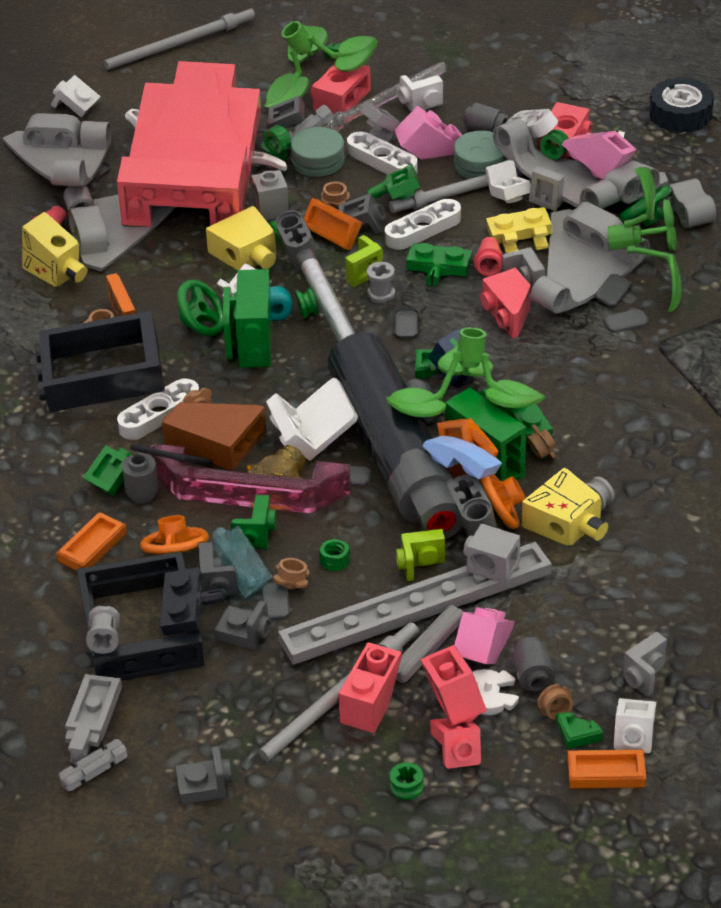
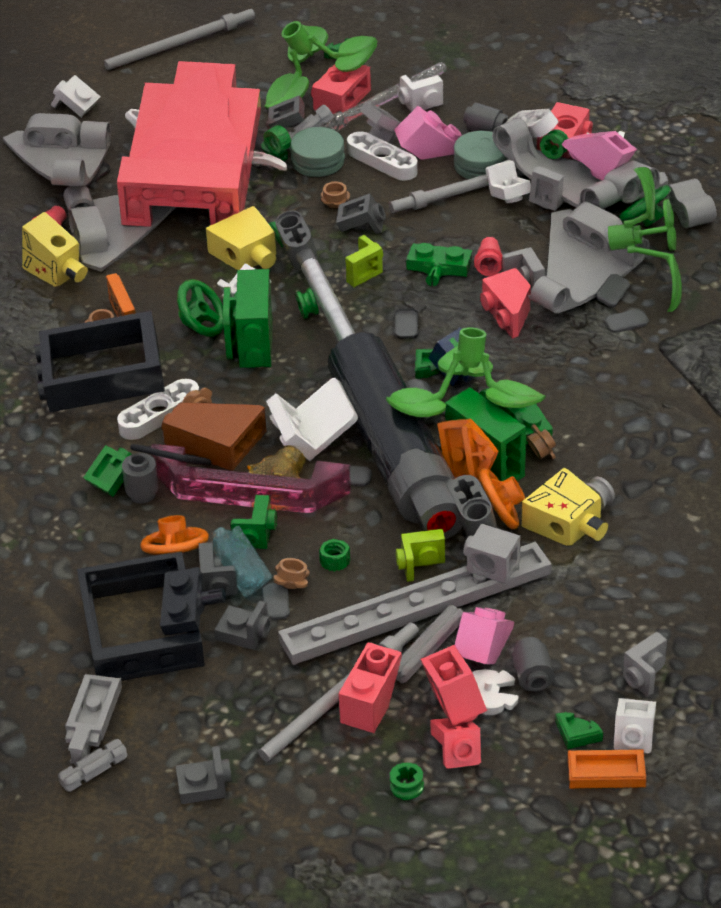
orange tile [56,512,127,571] -> none
light grey bush [86,606,120,654] -> none
light grey brick [251,170,289,220] -> none
teal piece [270,286,293,321] -> none
orange tile [303,198,363,250] -> none
green plate [367,164,420,200] -> none
light grey bush [367,262,395,303] -> none
white beam [385,199,461,250] -> none
light blue slope [422,435,502,479] -> none
light yellow plate [486,207,552,253] -> none
medium nougat plate [537,684,573,720] -> none
black wheel [649,77,714,133] -> none

